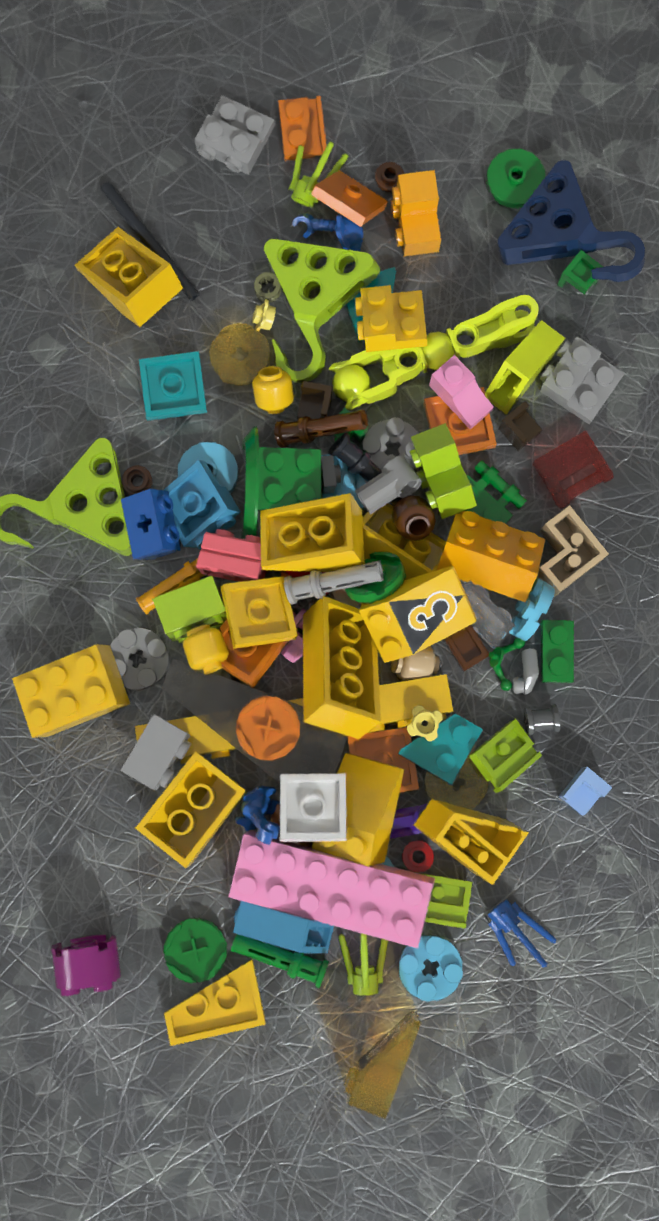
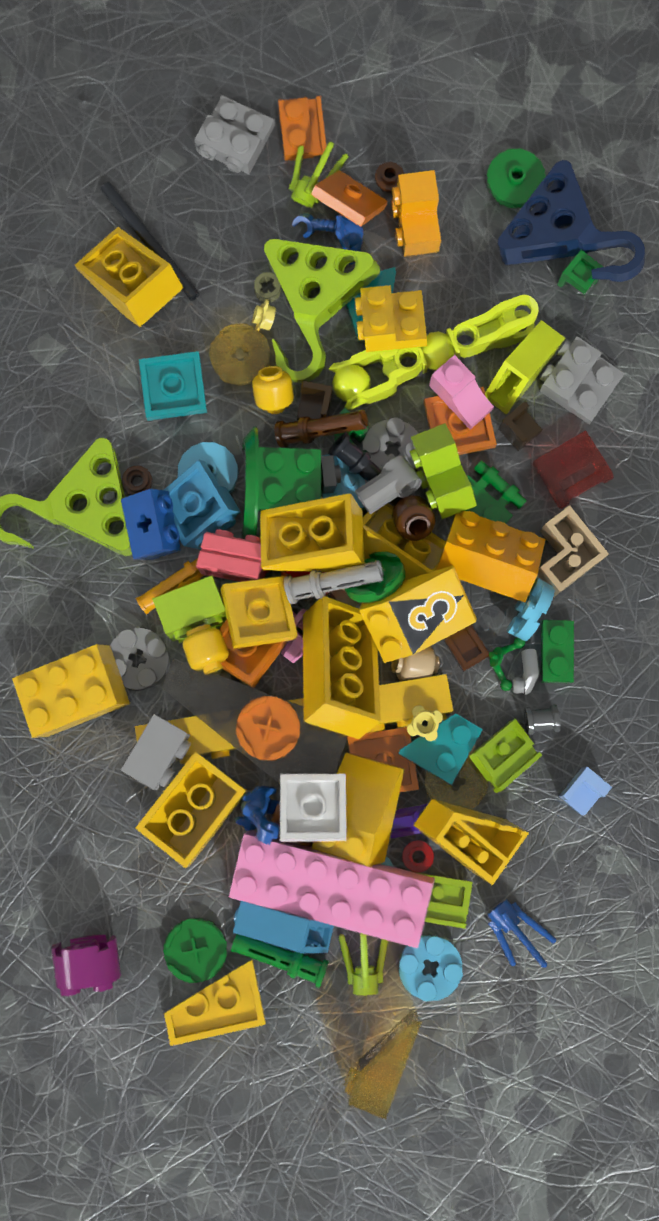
clear plate [463,580,515,649] -> none

